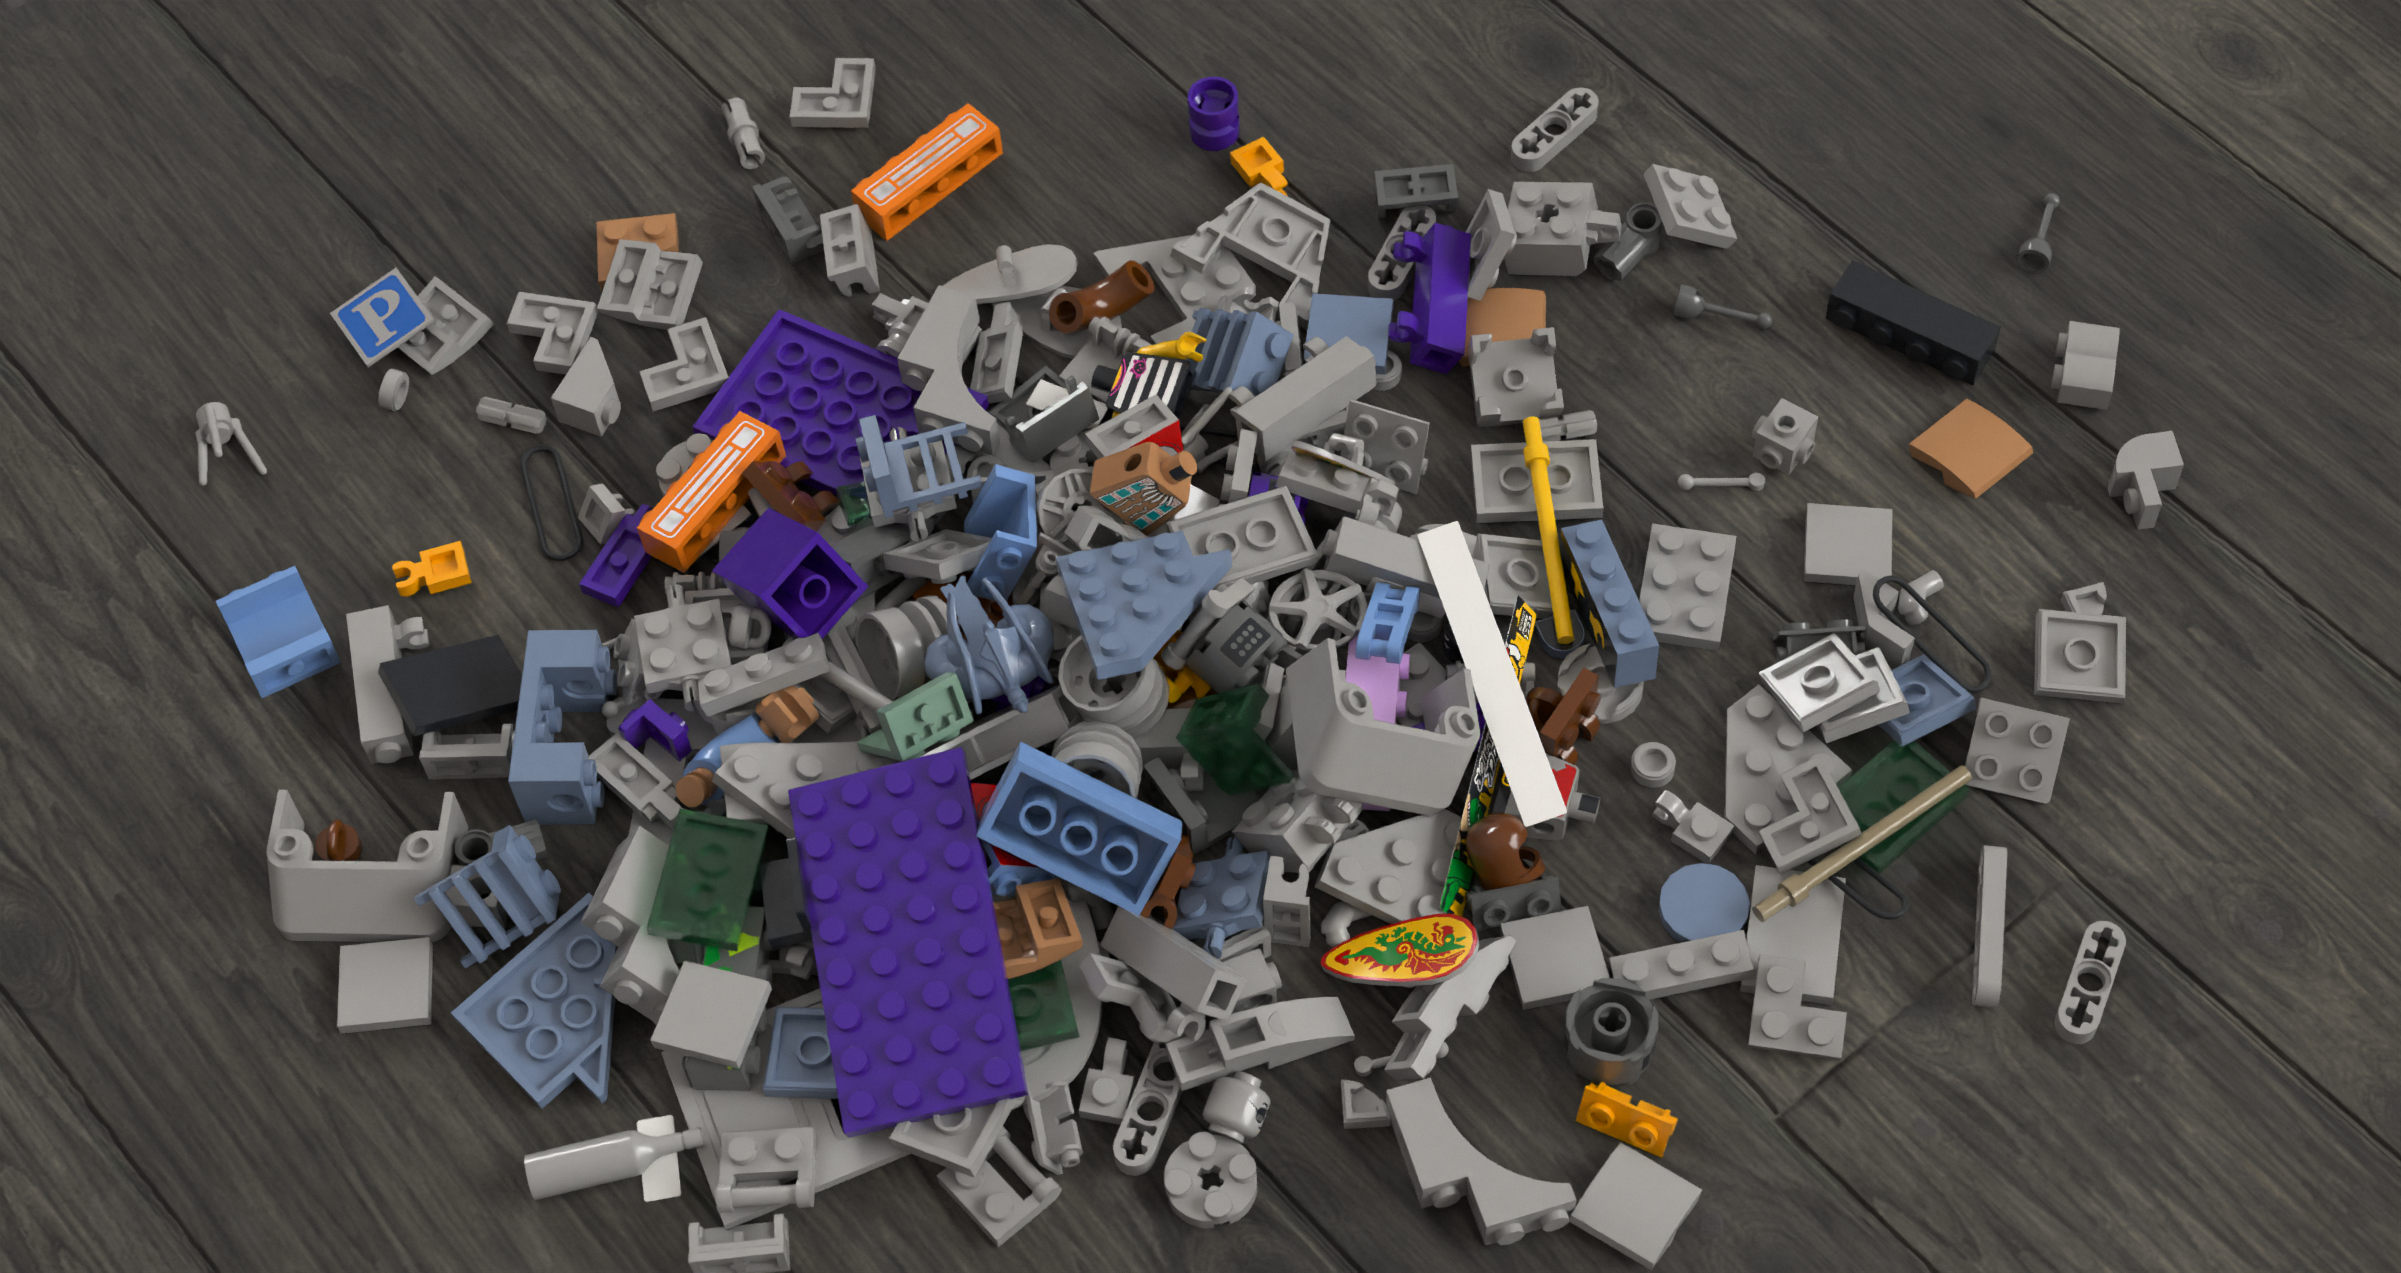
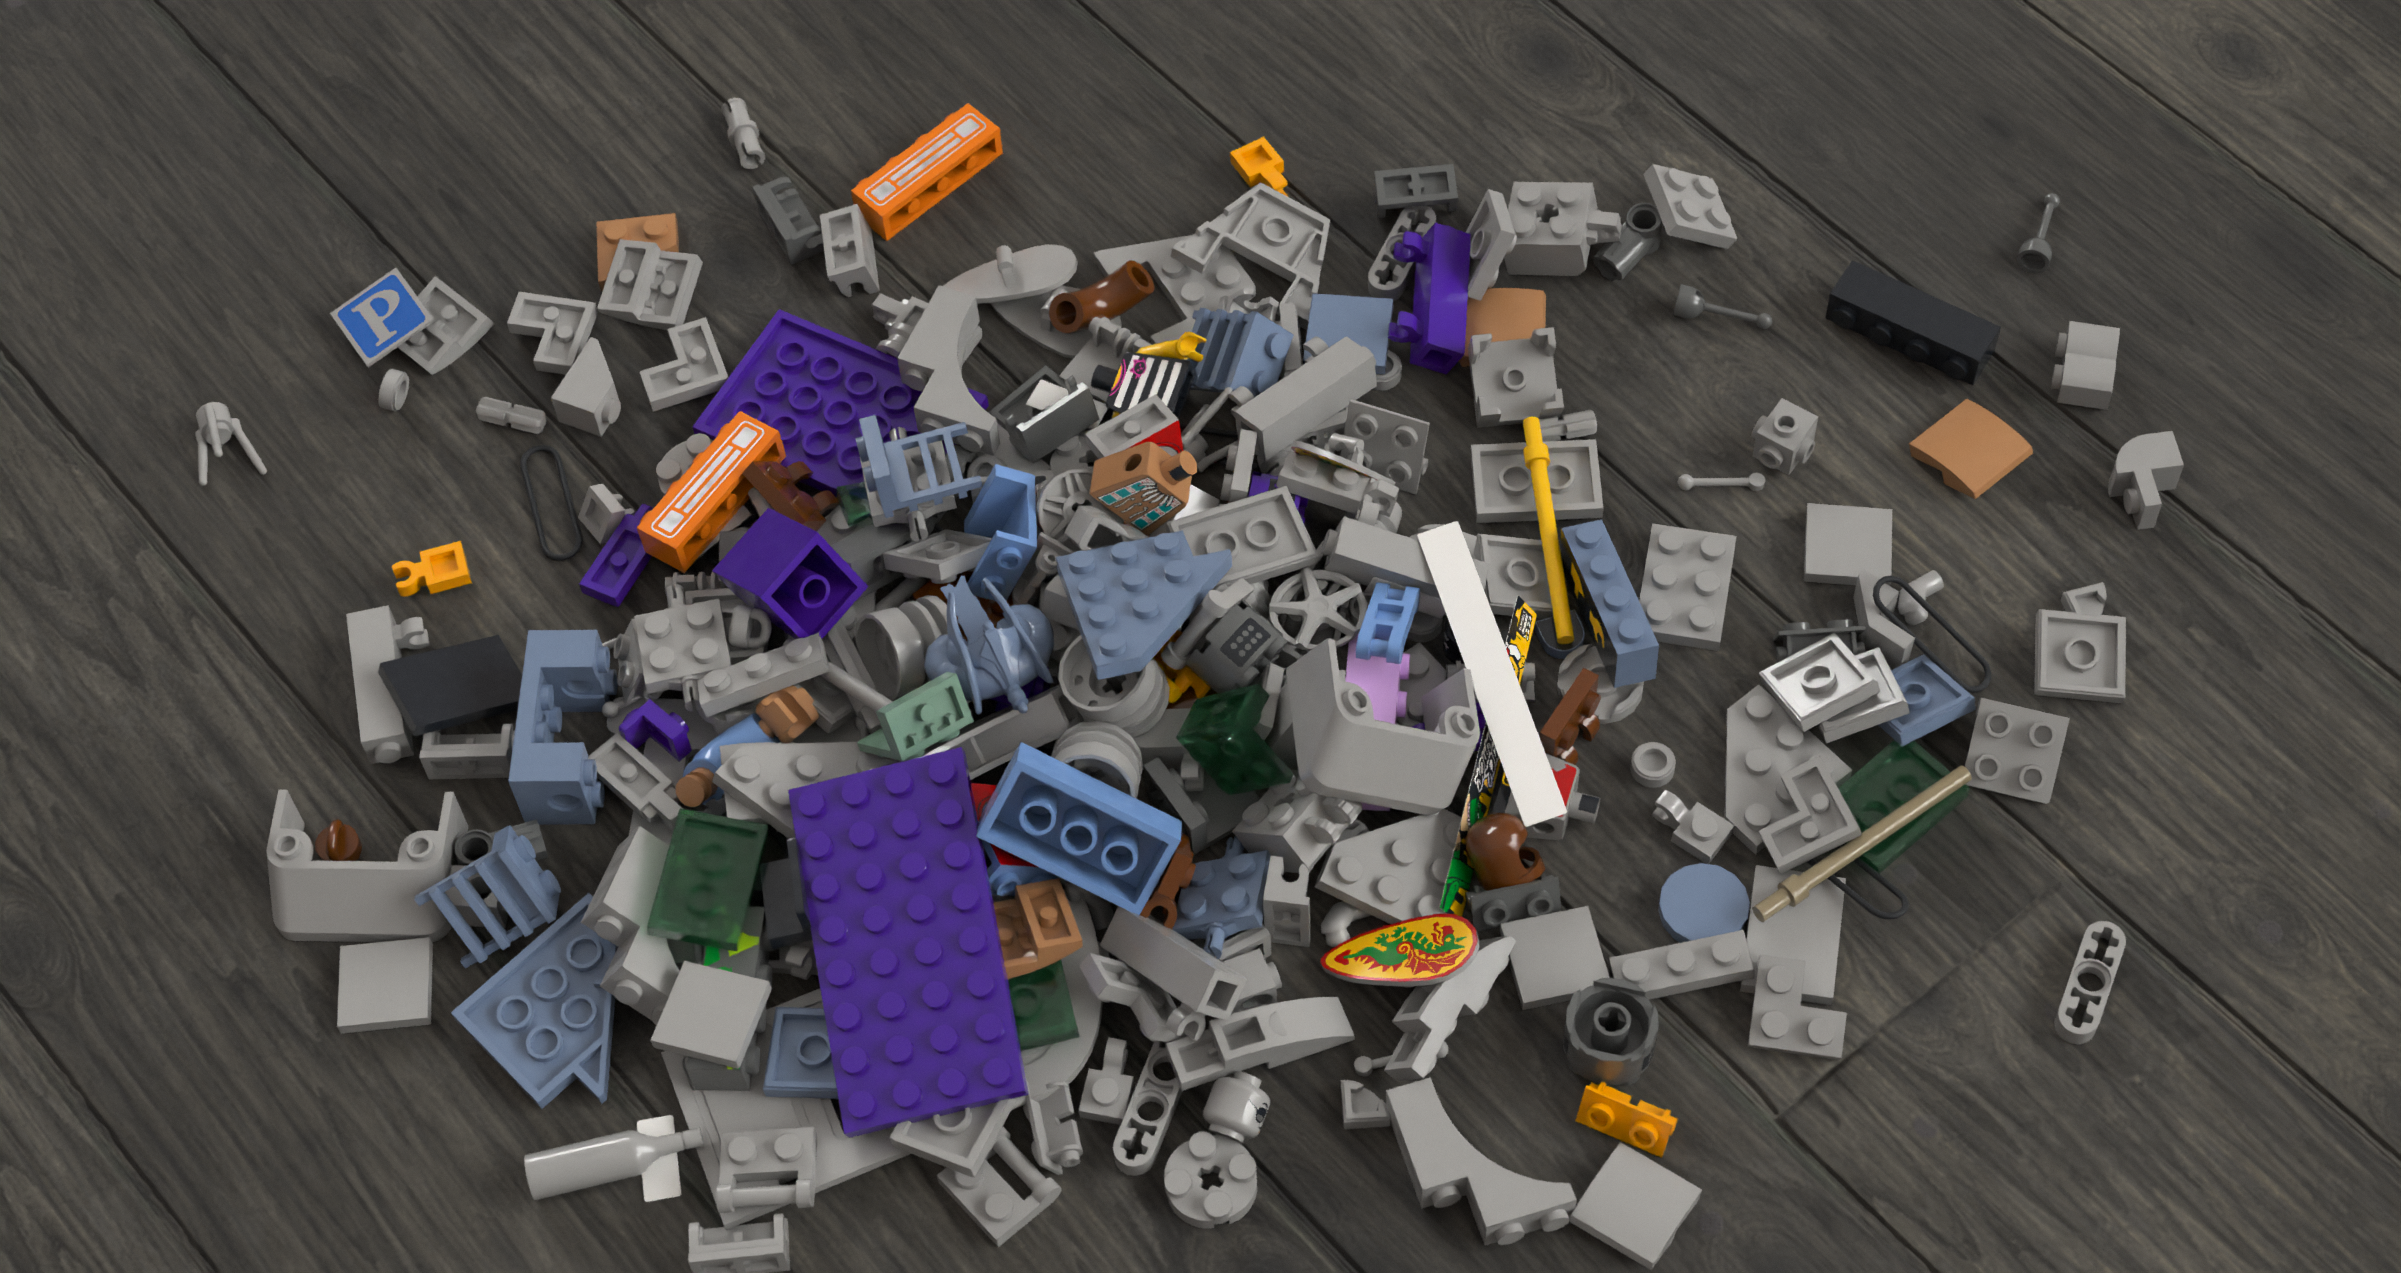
medium blue panel [216,566,341,698] -> none
light grey plate [790,58,876,128] -> none
light grey hinge [970,302,1023,404] -> none
dark purple wheel [1187,76,1240,151] -> none
light grey beam [1511,87,1599,172] -> none
reddish brown tile [1525,687,1563,735] -> none
light grey beam [1972,845,2007,1009] -> none

